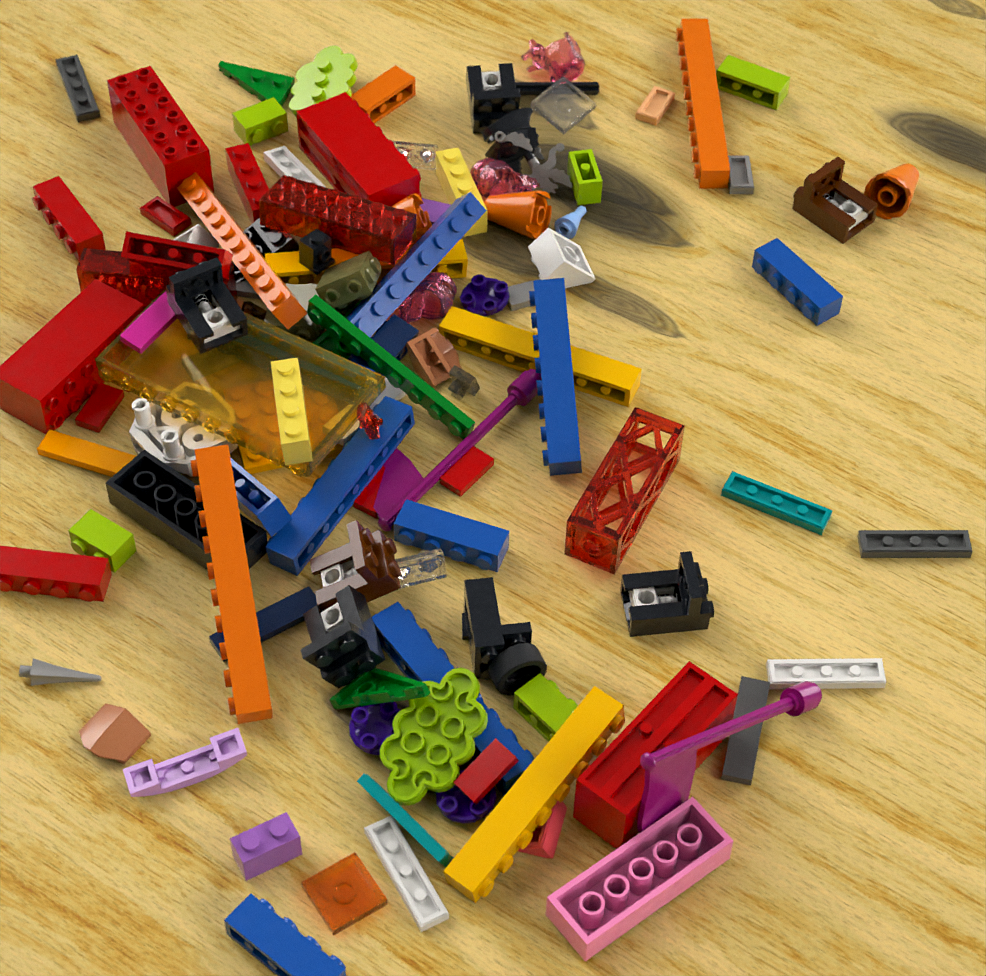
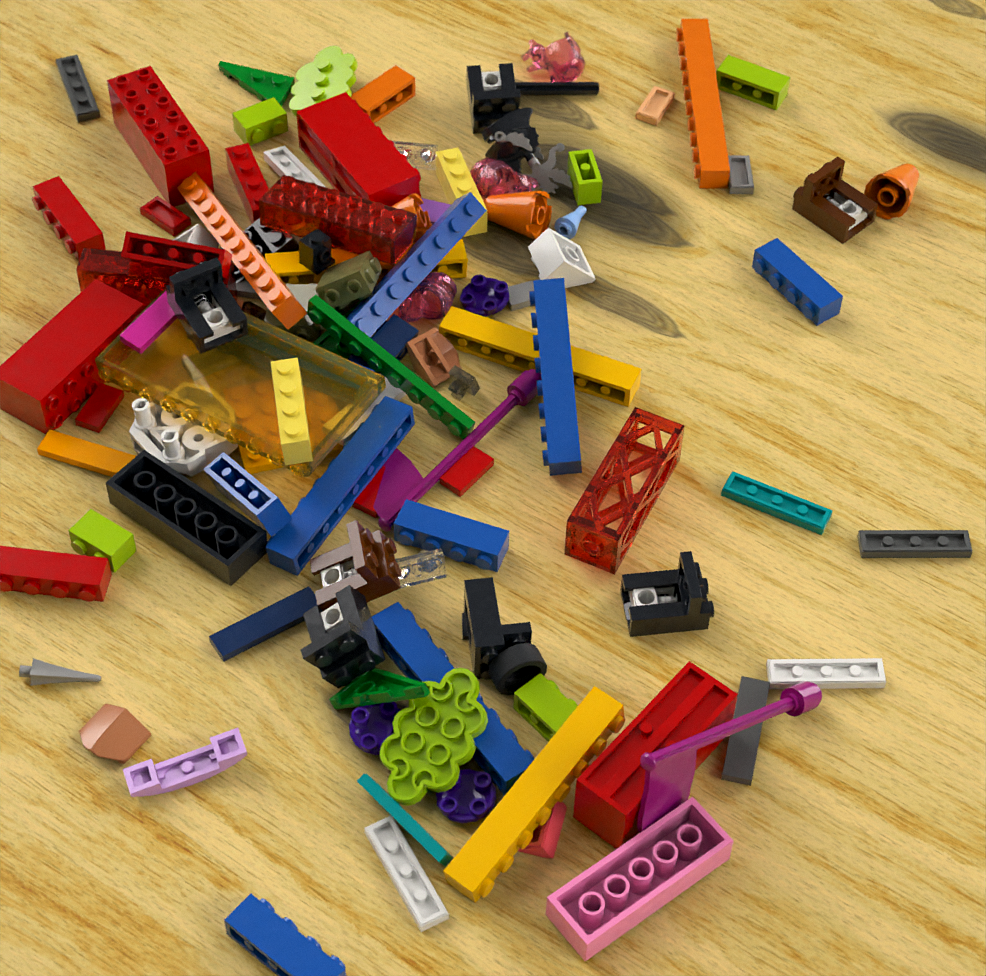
orange brick [190,444,273,724] -> none
medium lavender brick [230,812,302,881] -> none
clear orange tile [301,852,388,936] -> none
clear red piece [357,402,383,440] -> none
red tile [453,738,519,805] -> none
clear tile [531,77,596,134] -> none

